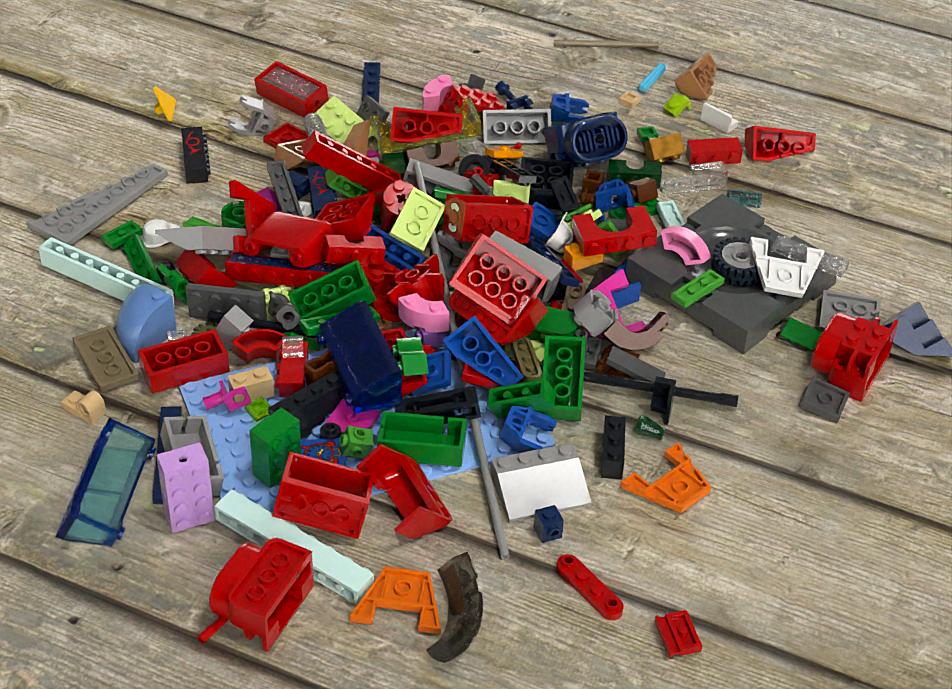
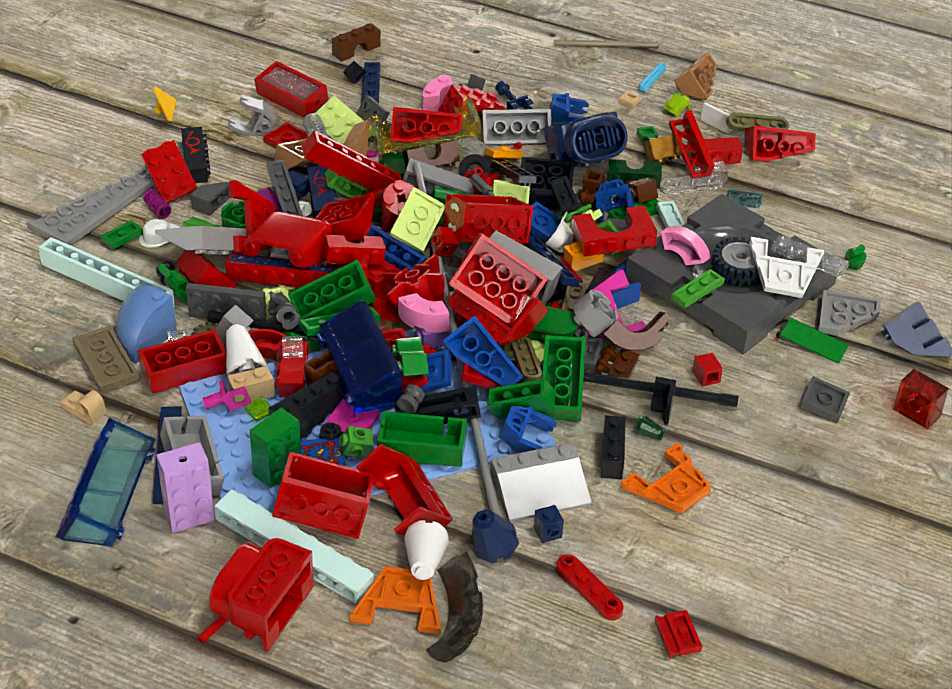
green plate [123,233,162,284] -> none
dark grey tile [605,346,666,383] -> none
red brick [811,312,899,402] -> none
none -> red bracket [141,140,198,203]
none -> magenta piece [143,189,172,219]
none -> dark grey slope [191,182,230,216]
none -> white cone [226,324,267,377]
none -> reddish brown arch [332,23,381,62]
none -> black plate [343,61,366,84]
none -> dark grey wheel [397,384,425,414]
none -> white cone [404,520,449,580]
none -> red brick [431,226,459,258]
none -> dark blue cone [472,509,519,564]
none -> red fence [669,110,715,179]
none -> red brick [692,353,723,387]
none -> olive plate [726,112,789,131]
none -> green piece [845,244,867,270]
none -> clear red brick [893,369,949,430]

